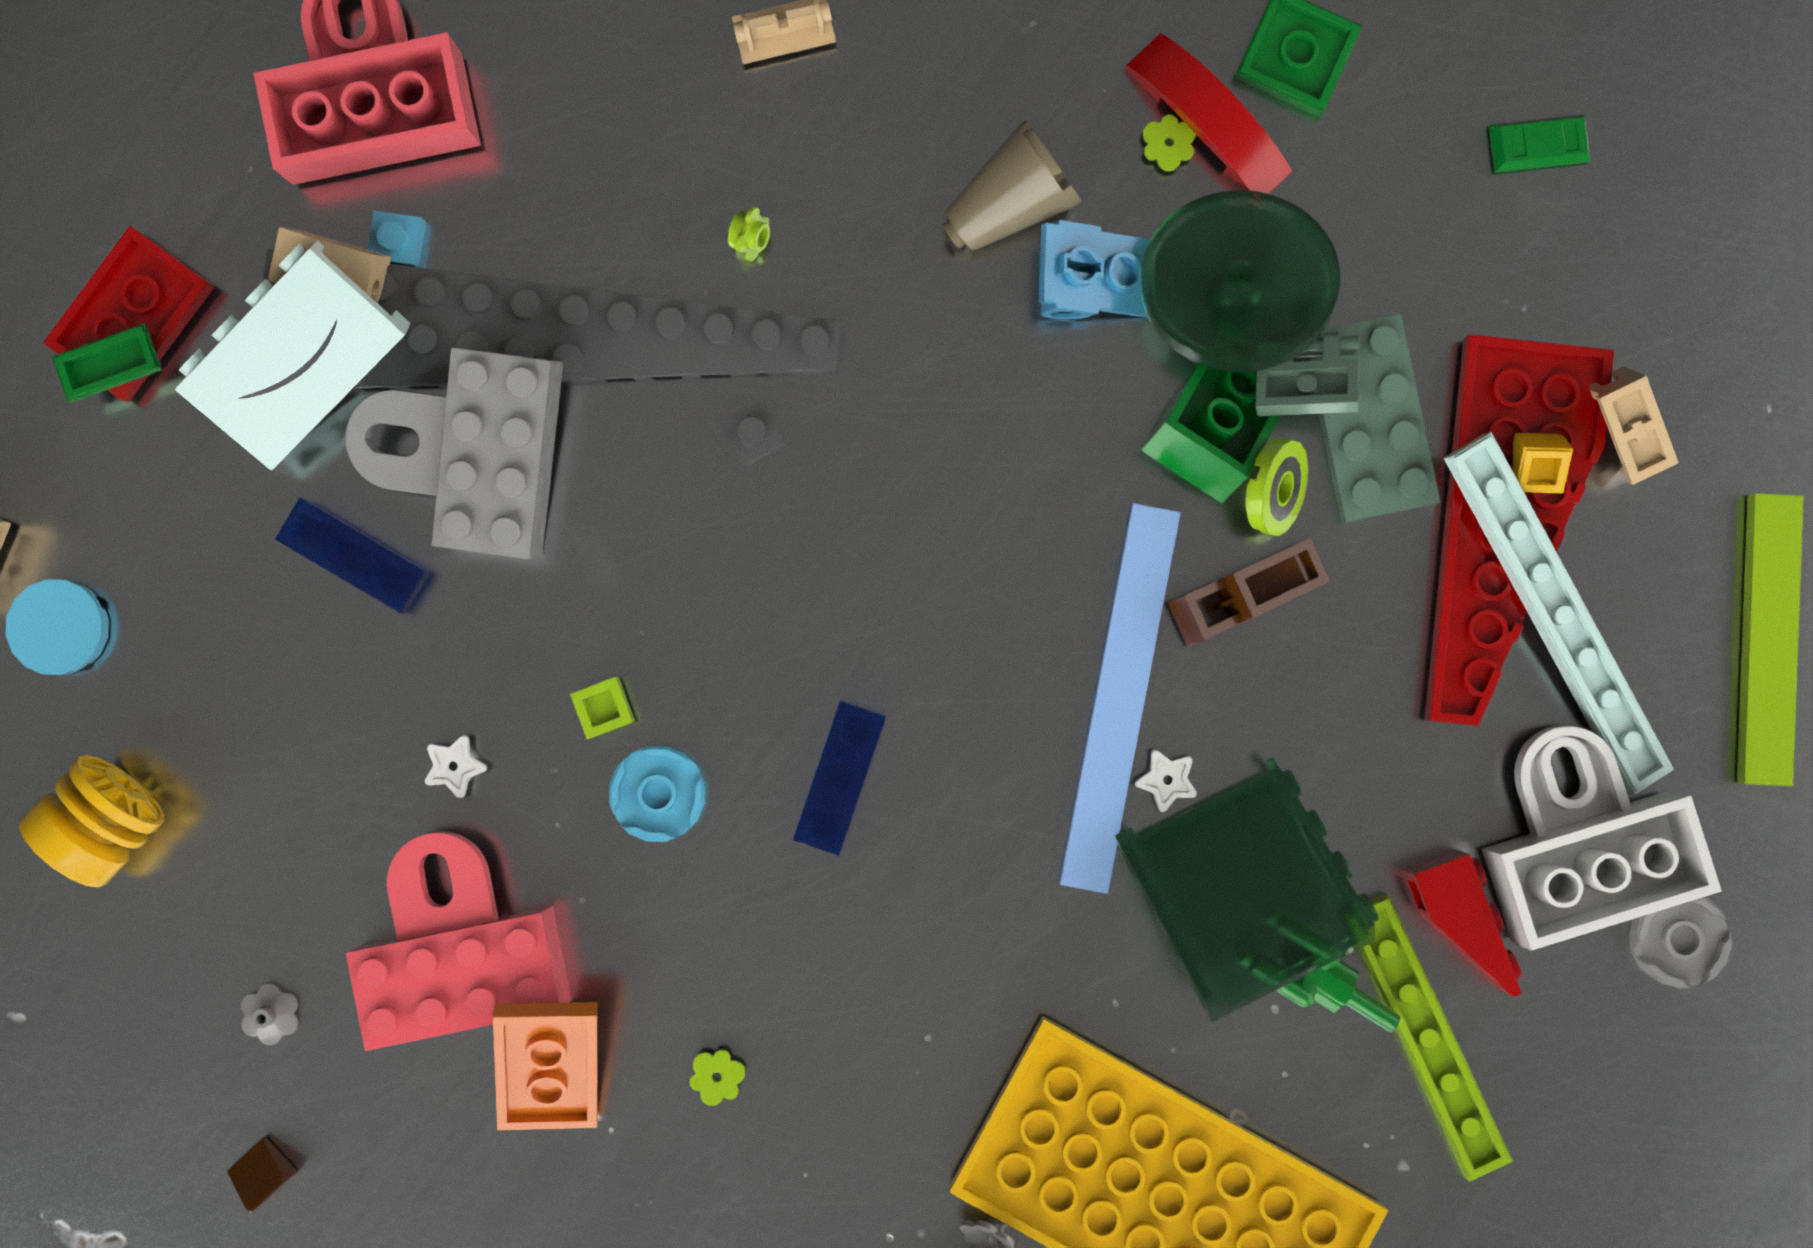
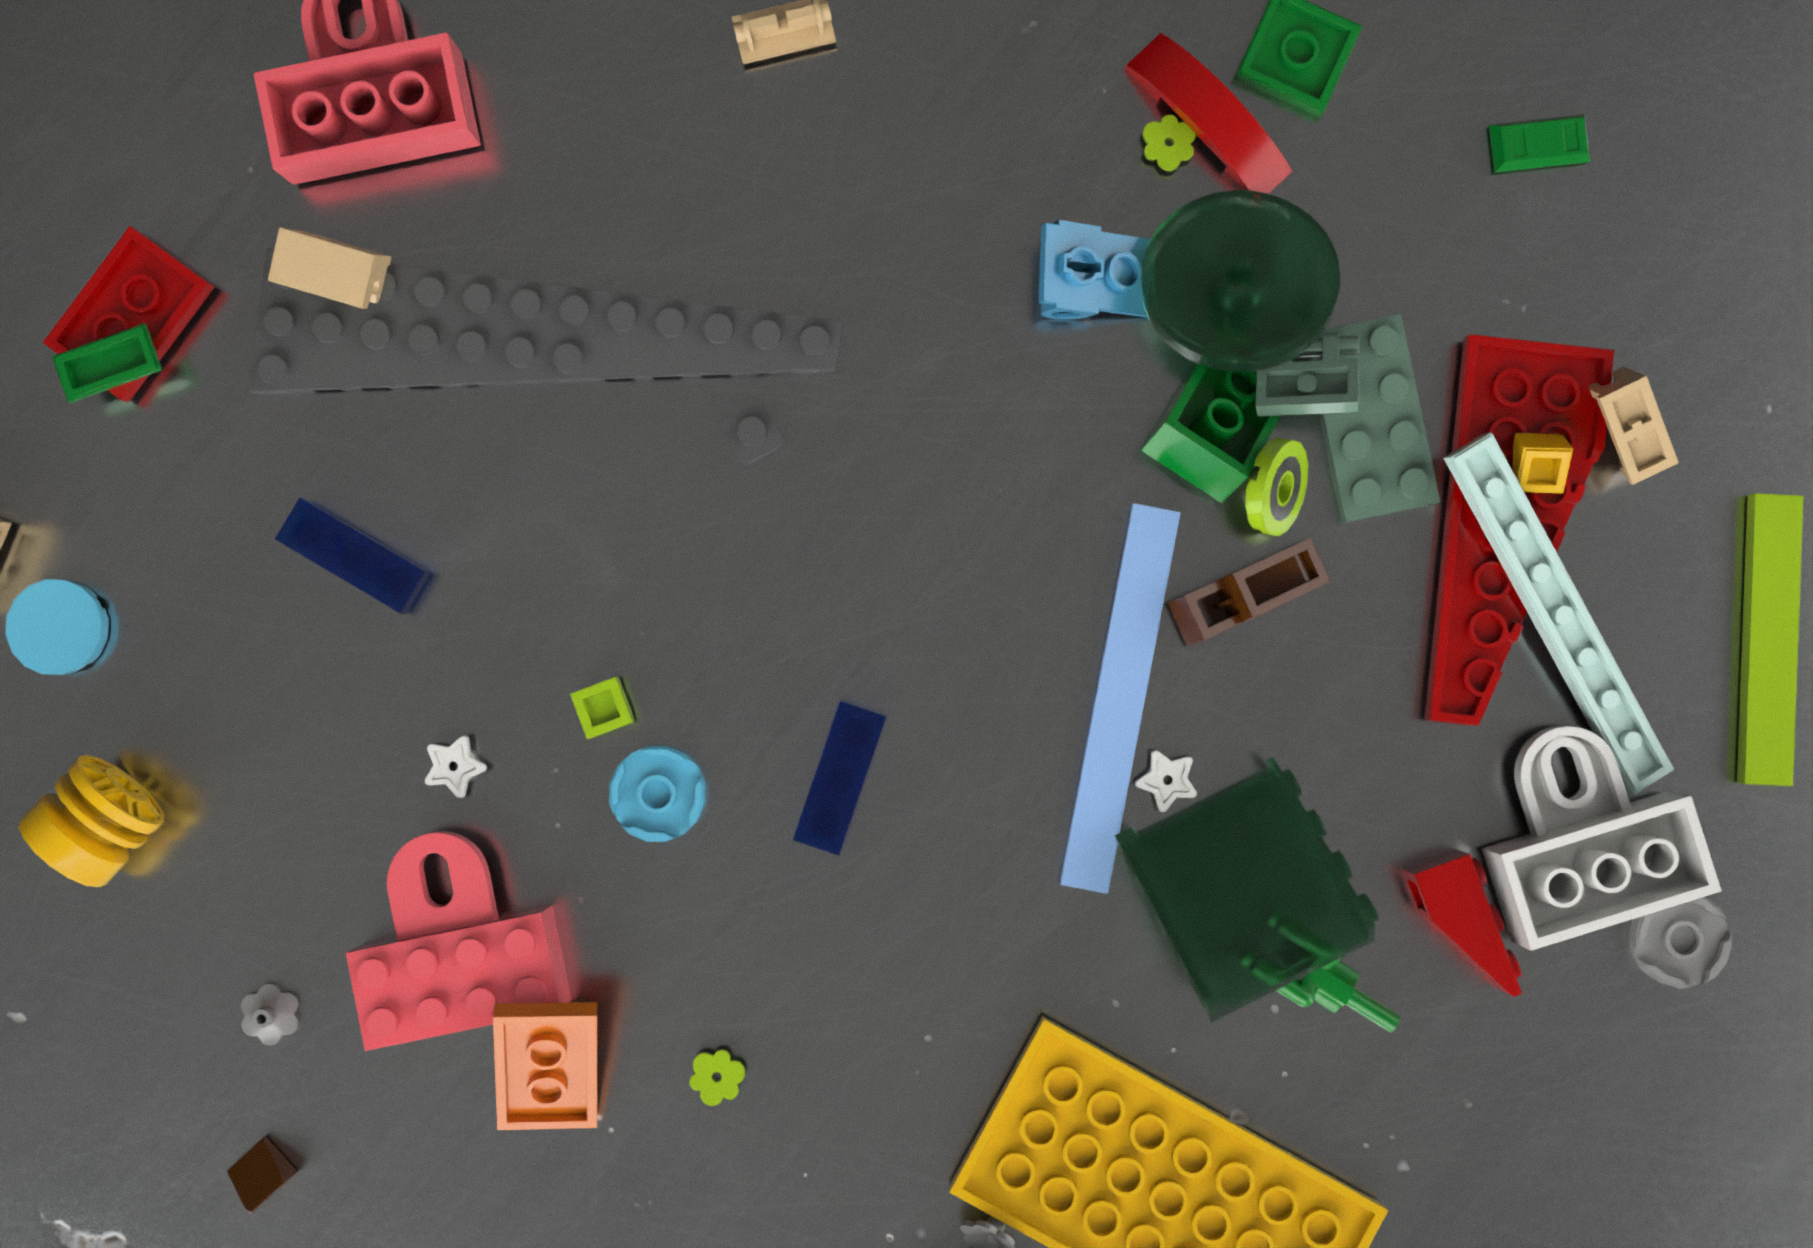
light aqua panel [175,240,411,471] -> none
light grey brick [346,347,563,559] -> none
medium azure plate [368,211,426,267] -> none
lime plate [728,206,770,262] -> none
dark tan cone [942,120,1082,251] -> none
lime tile [1341,893,1513,1182] -> none

